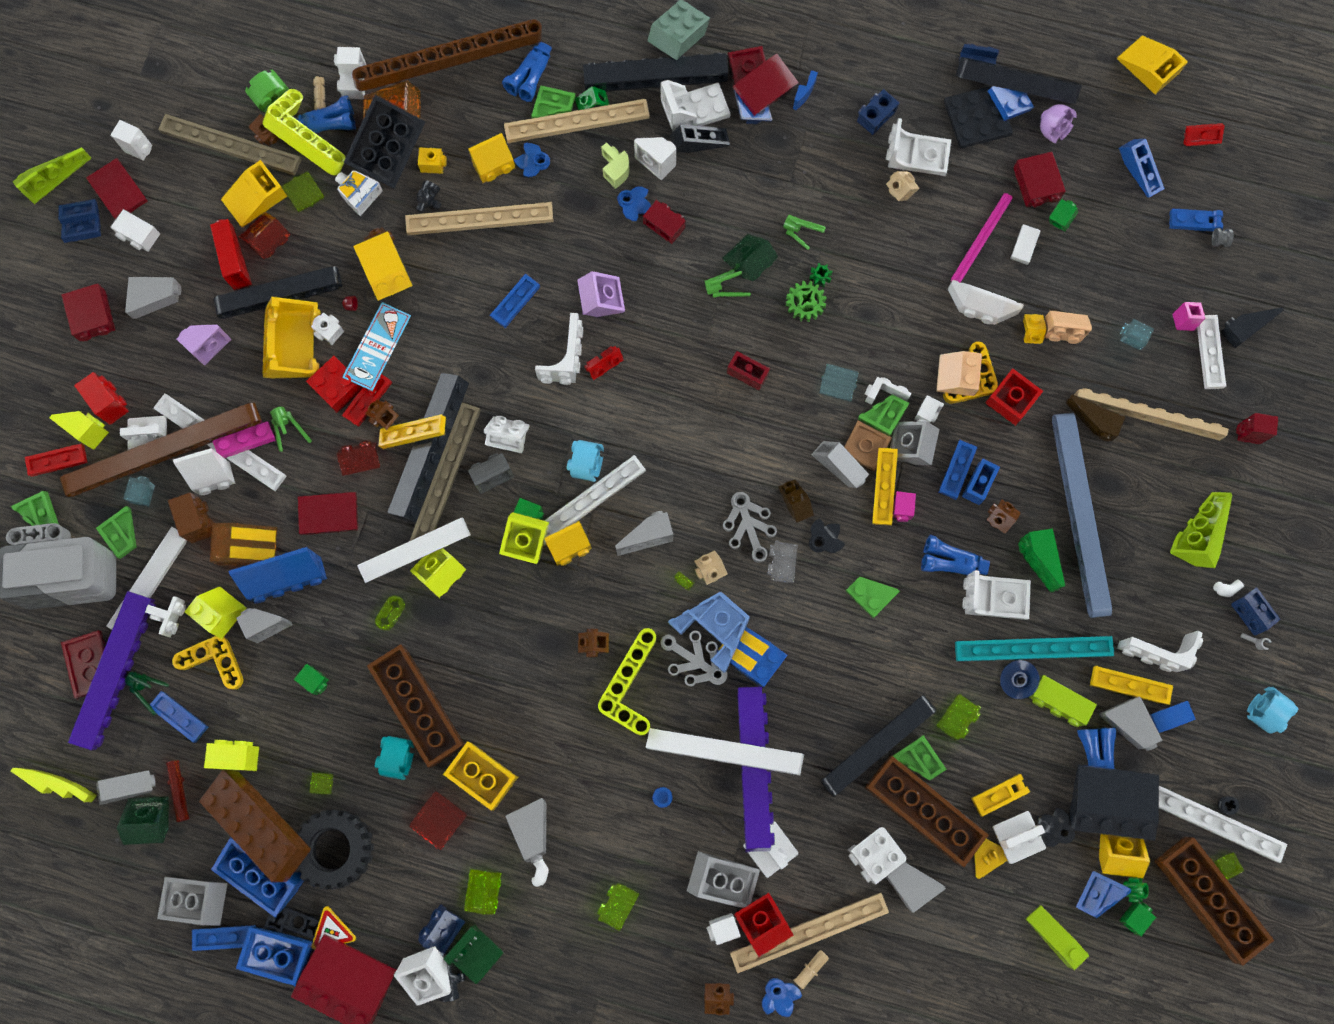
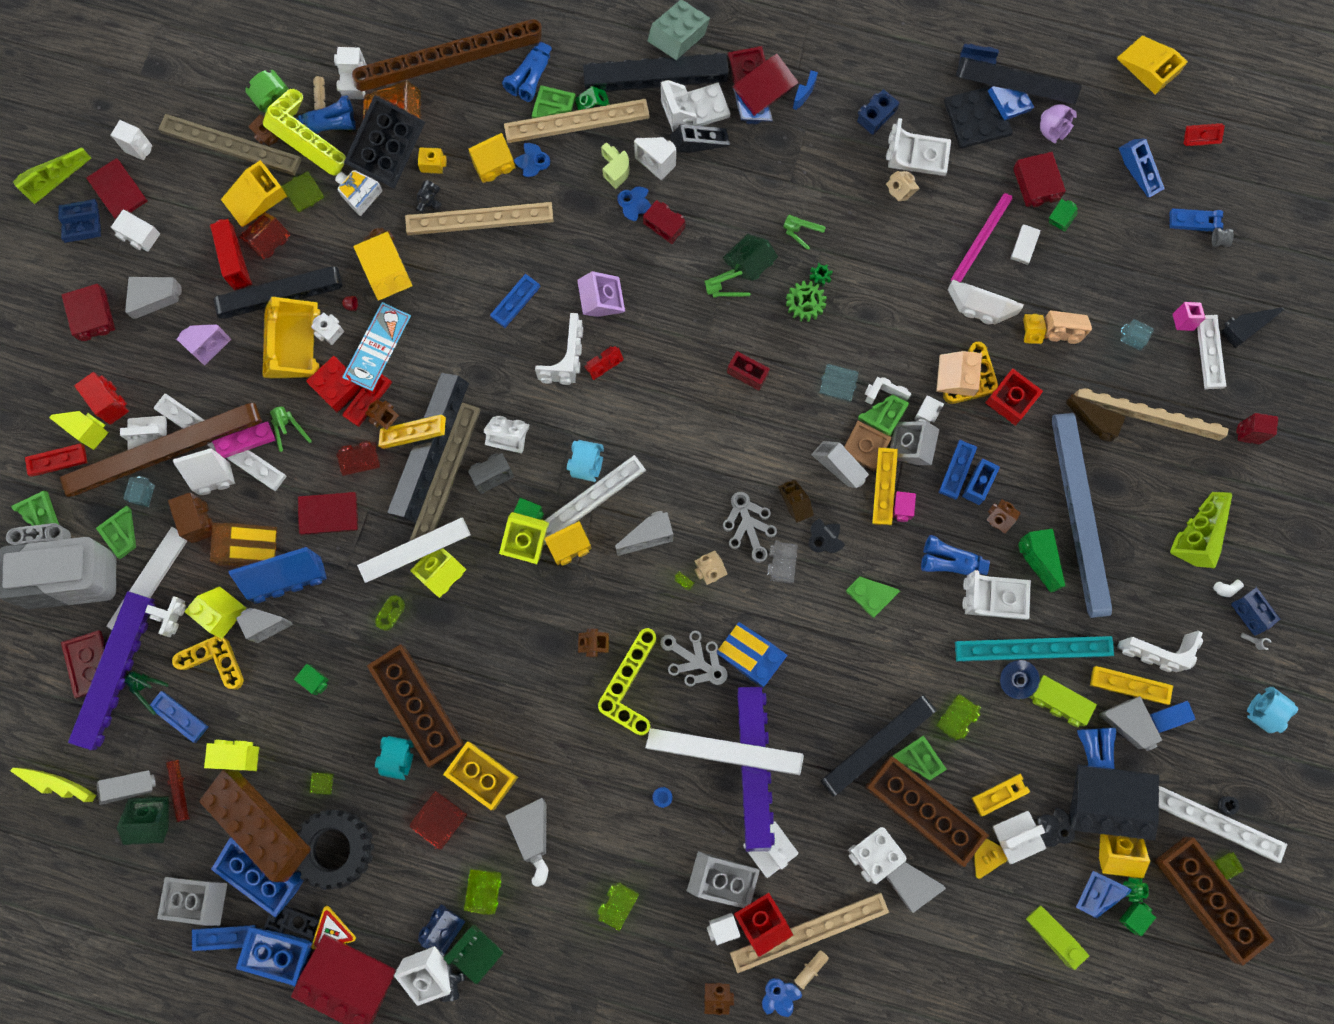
medium blue wing [668,591,750,673] -> none

